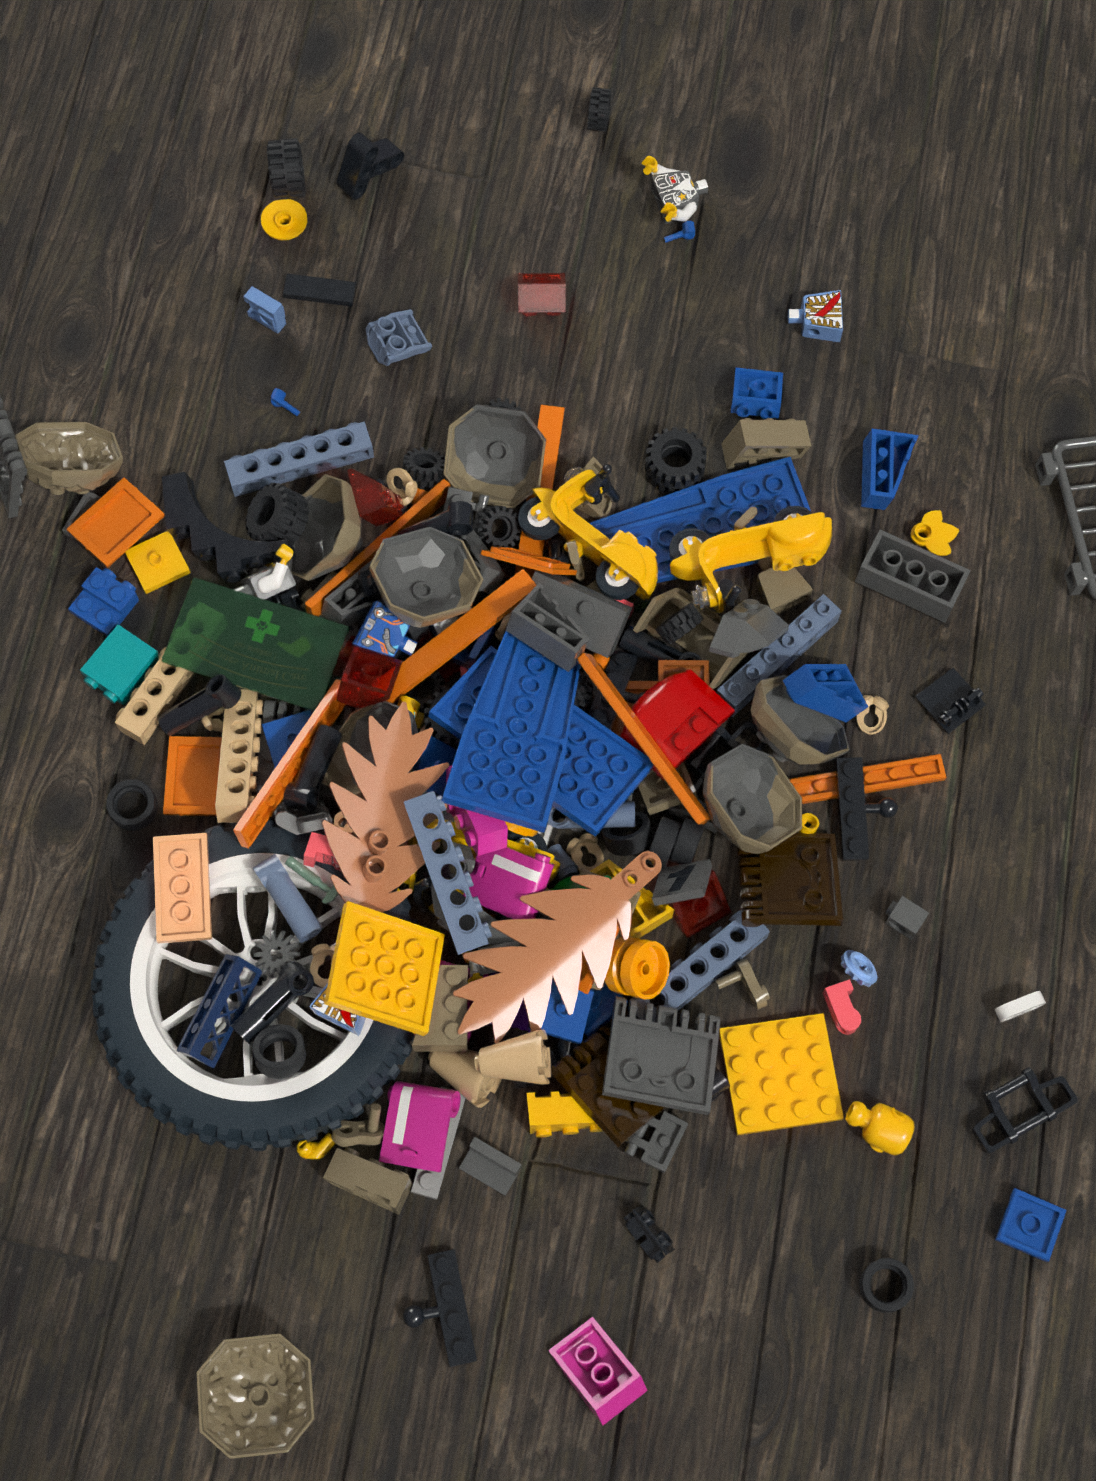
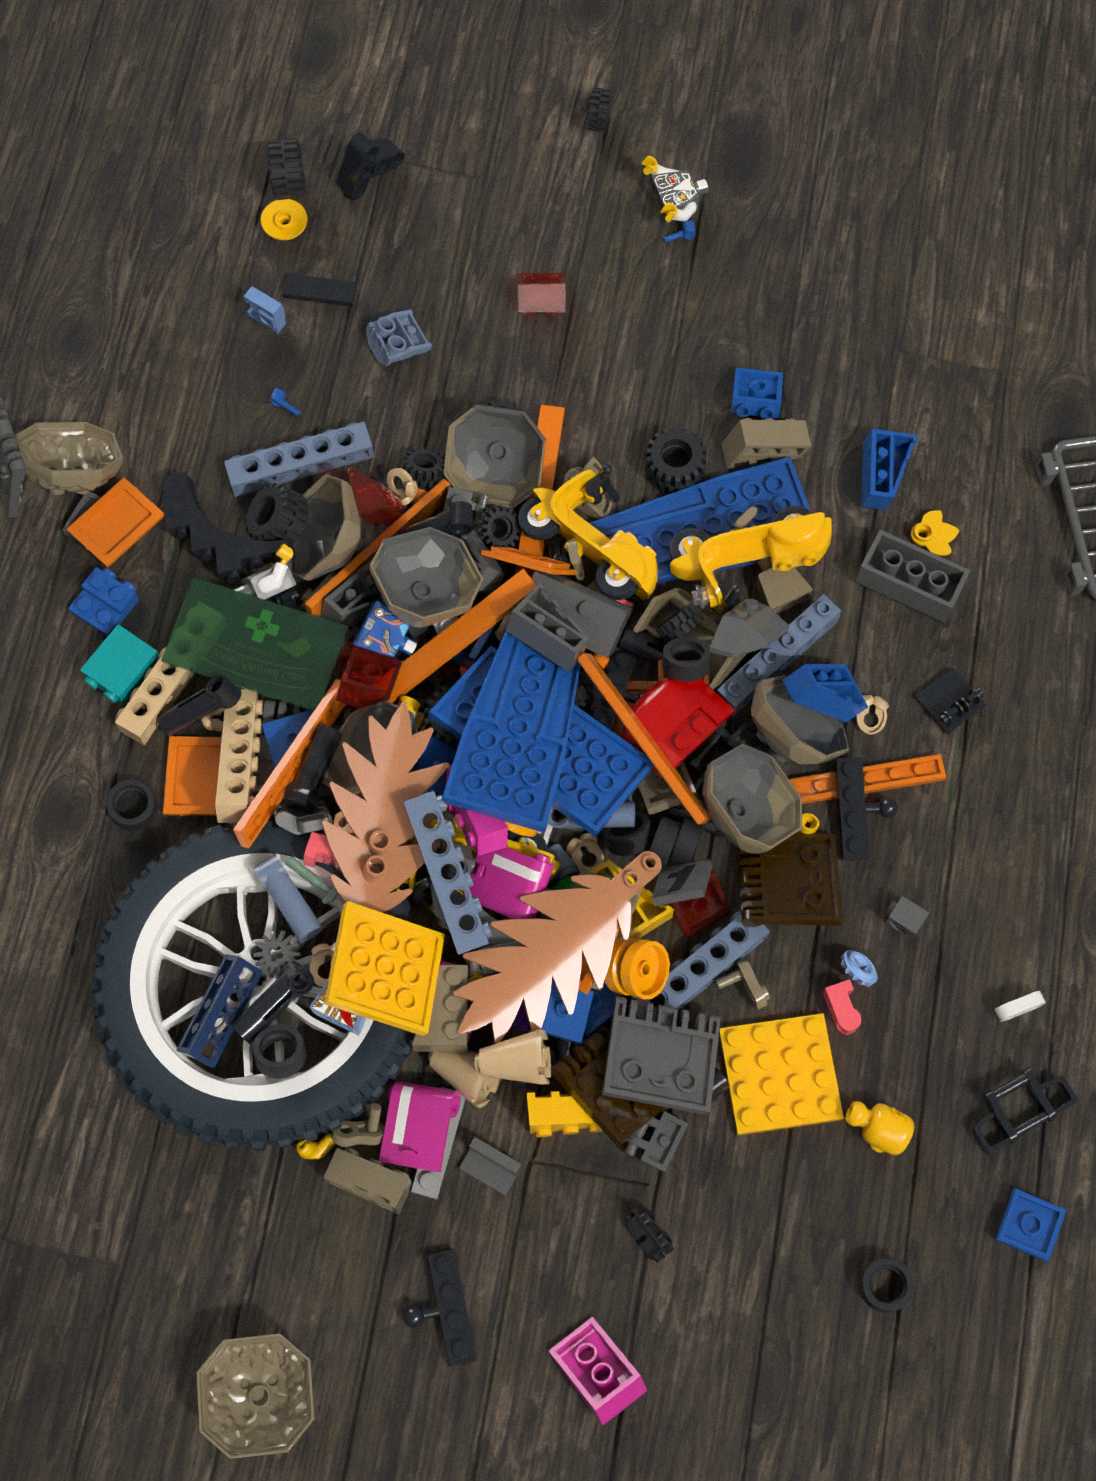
yellow plate [125,531,191,594] -> none
light nougat plate [153,833,212,944] -> none
torso [788,290,843,342] -> none
none -> black tyre [662,637,711,682]

